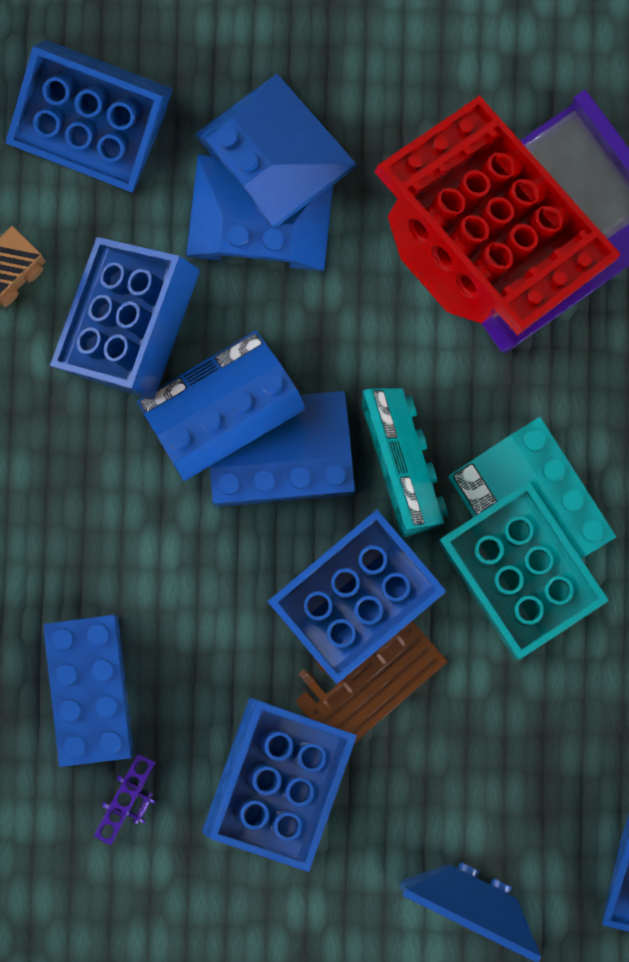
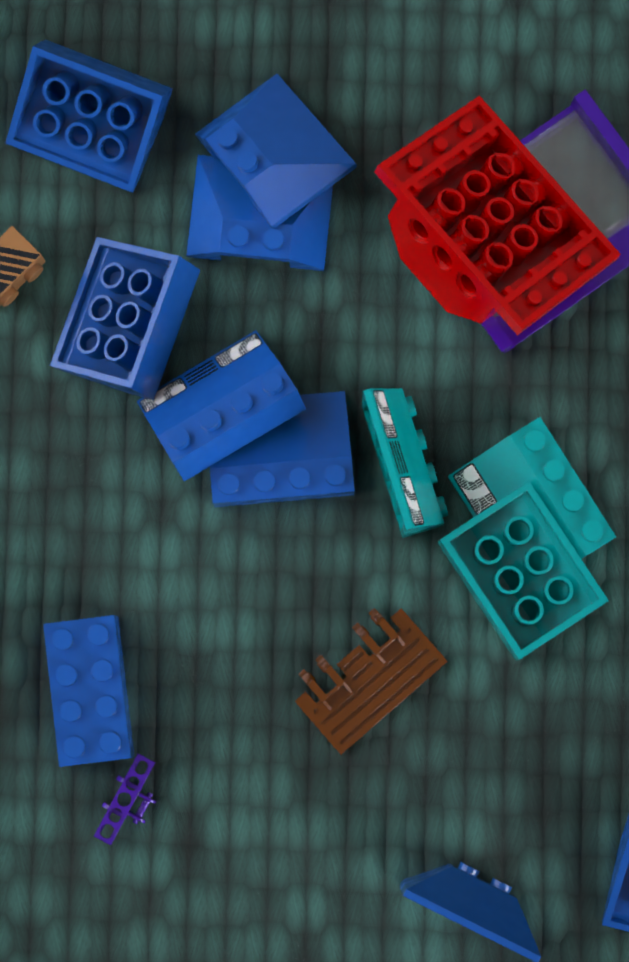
blue slope [202,697,357,872] -> none
blue slope [267,510,447,684] -> none

